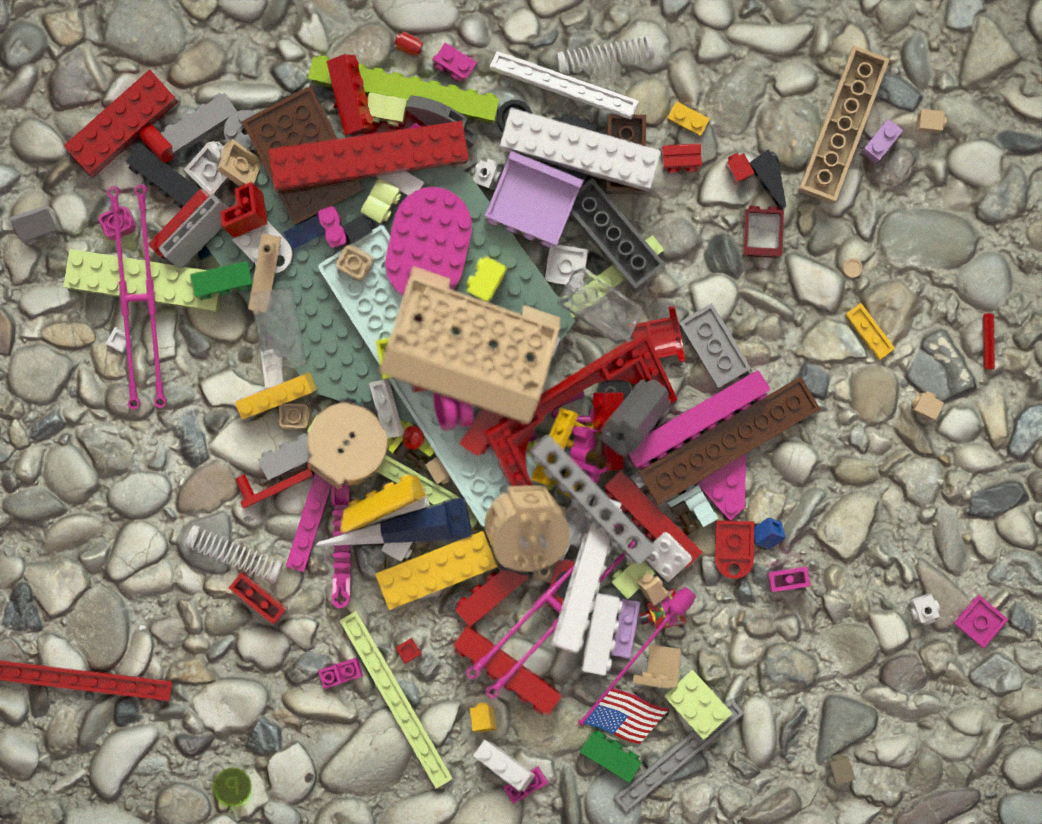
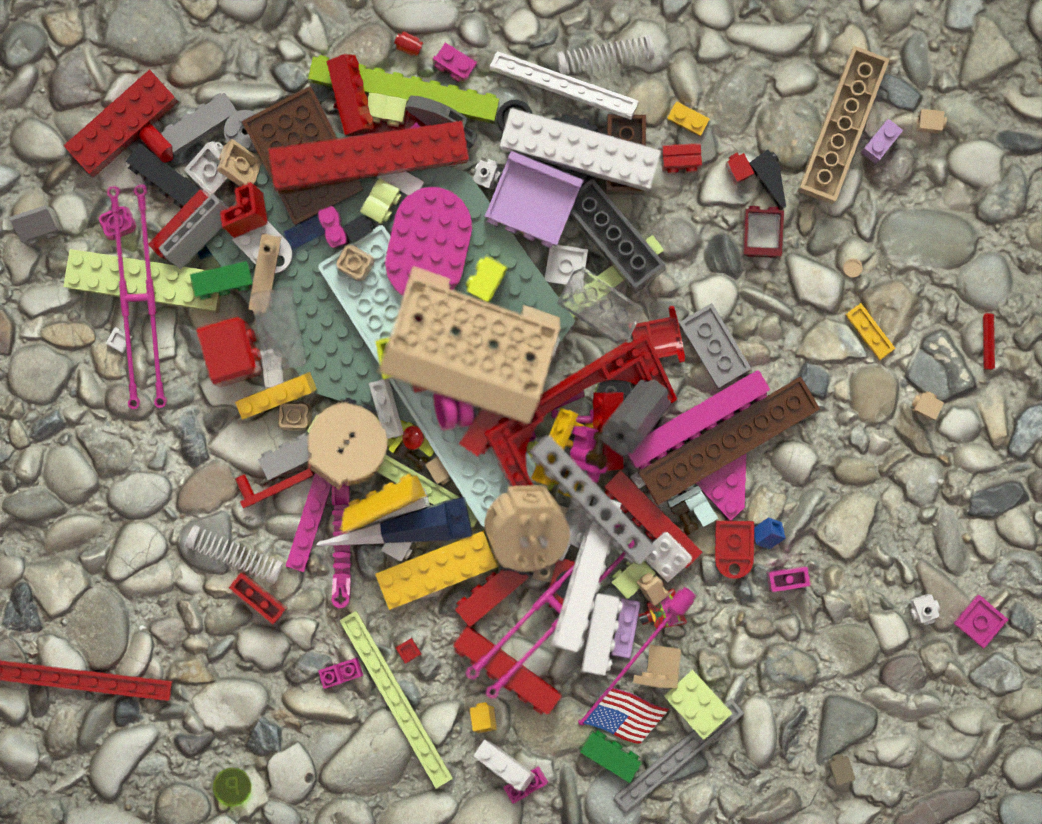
none -> red plate [197,317,263,387]

